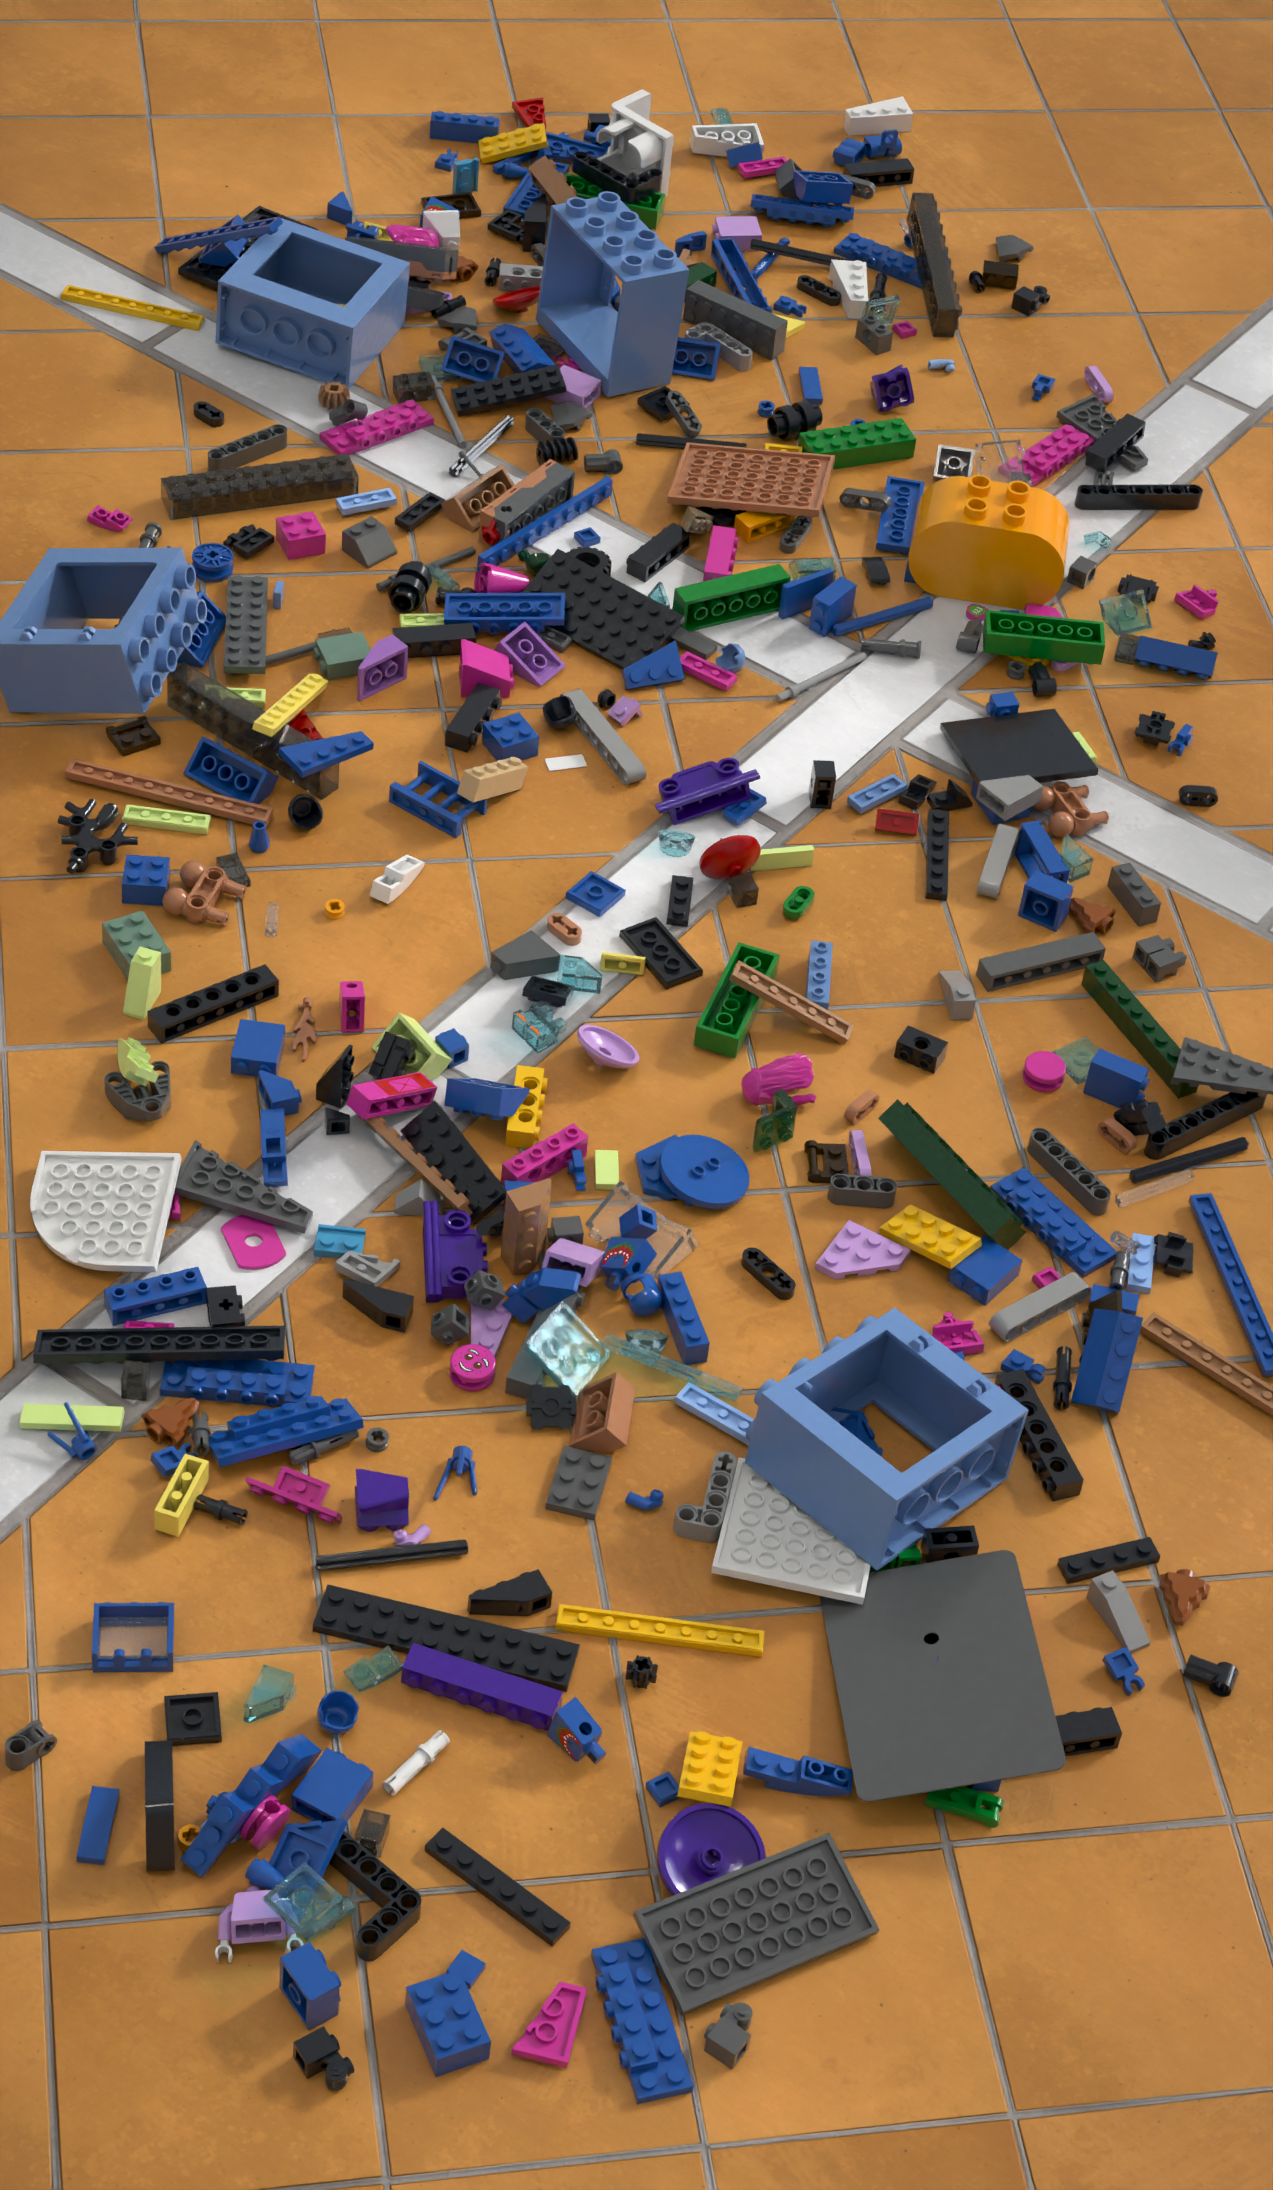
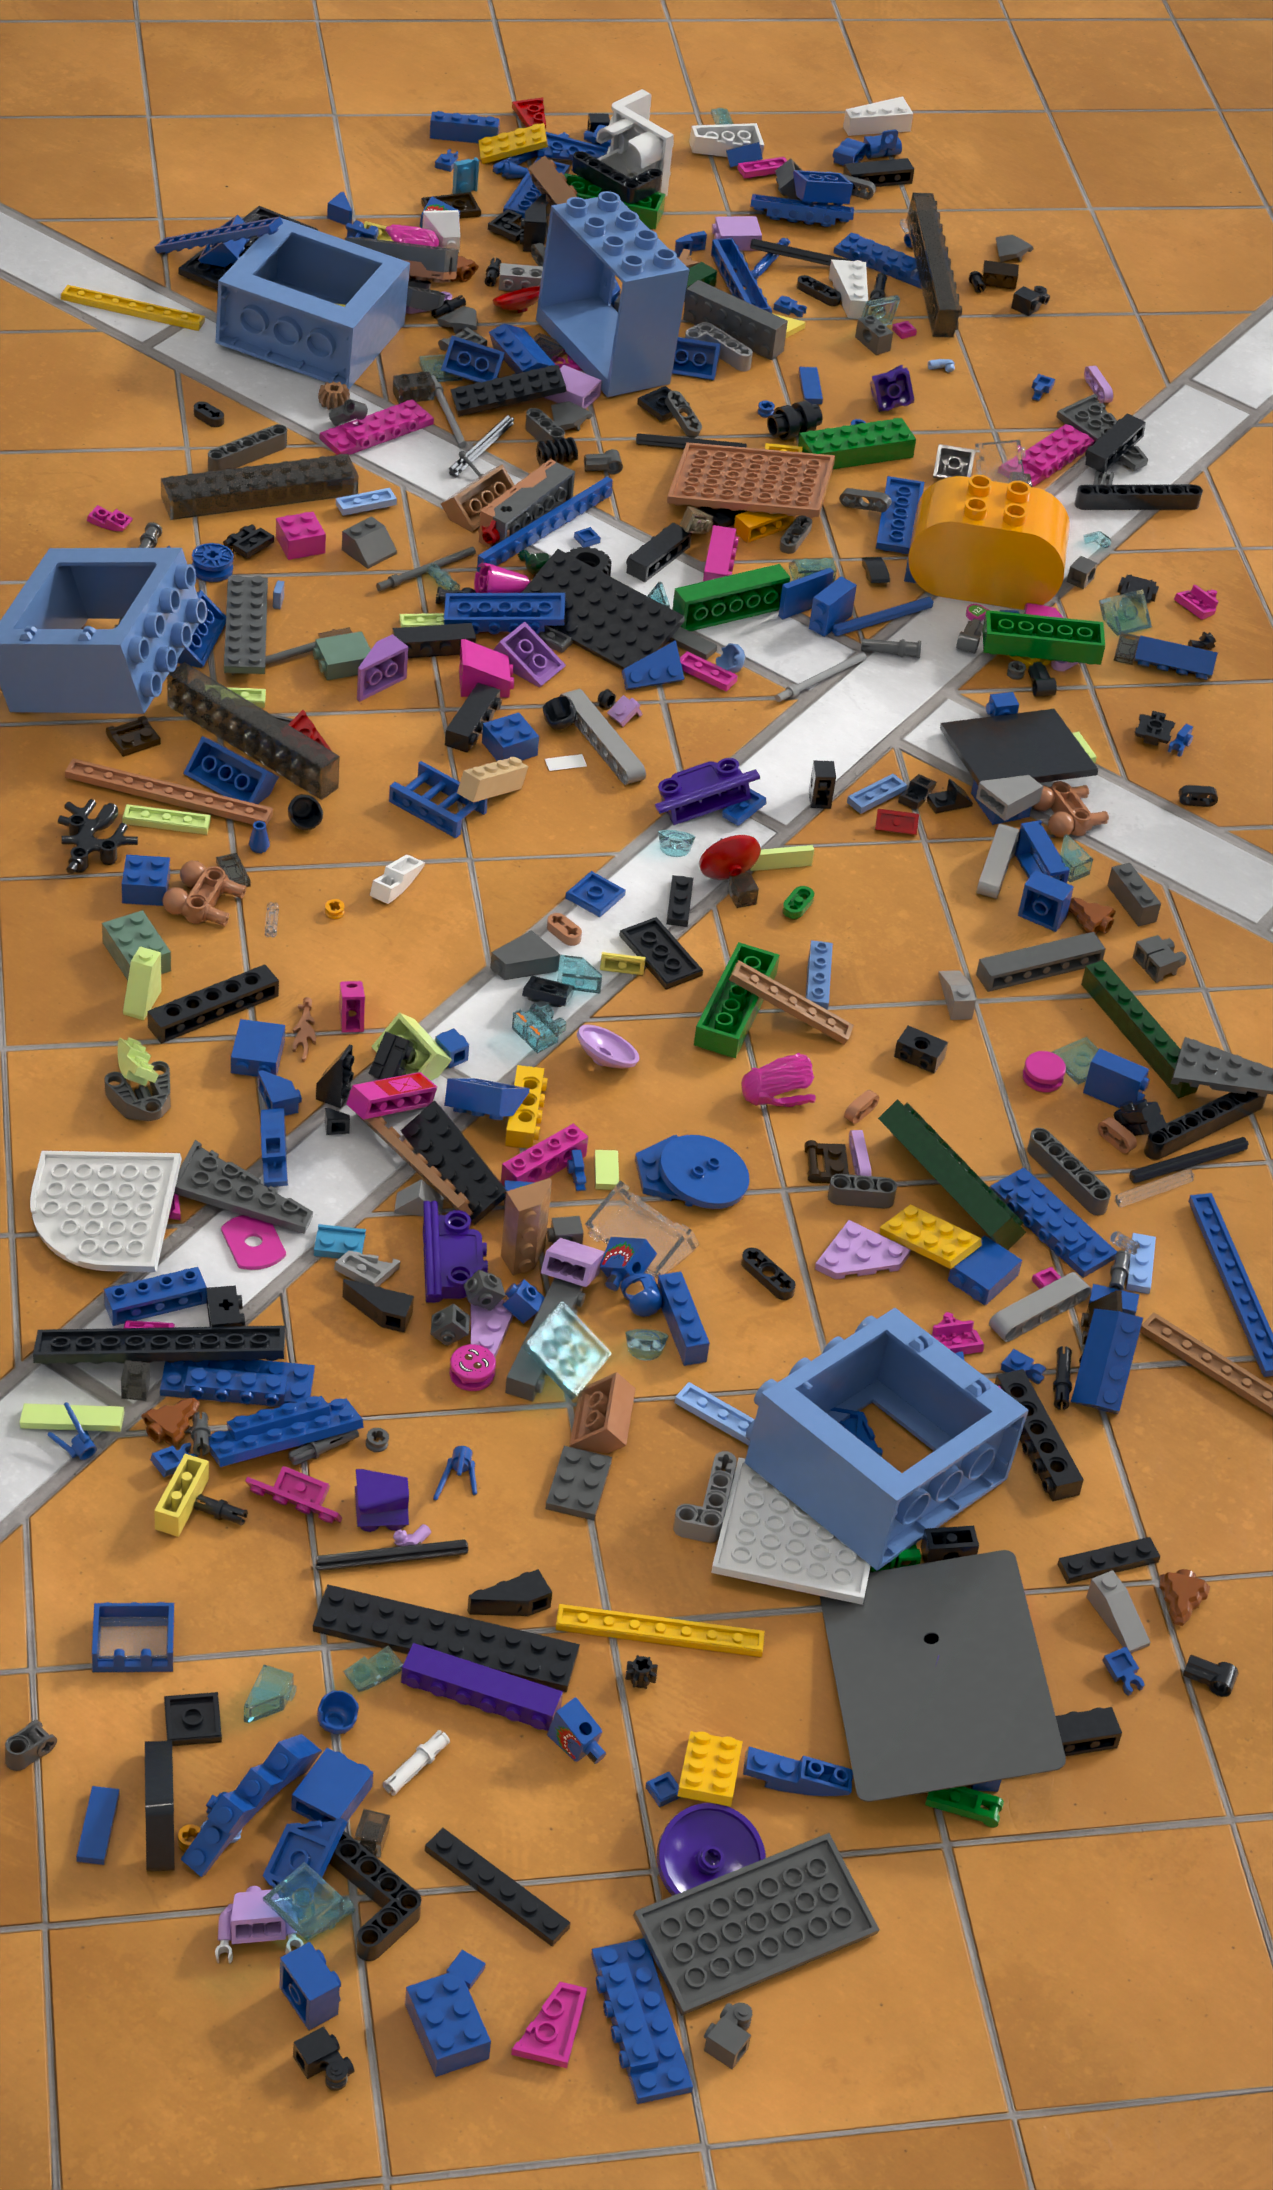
dark pink head [240,1795,290,1850] -> none
blue cone [245,1858,289,1895] -> none
light yellow plate [252,674,328,737] -> none
blue wing [279,731,374,778] -> none
black piece [388,561,432,613] -> none
black plate [394,492,445,532] -> none
black plate [476,1209,505,1237] -> none
blue slope [523,1268,581,1311] -> none
black piece [526,1385,576,1429] -> none
clear light blue tile [601,1334,743,1401] -> none
blue brick [619,1204,657,1239] -> none
blue arm [625,1489,664,1511] -> none
clear green bracket [752,1089,797,1152] -> none
black plate [925,809,949,901] -> none
black piece [1153,1232,1194,1278] -> none

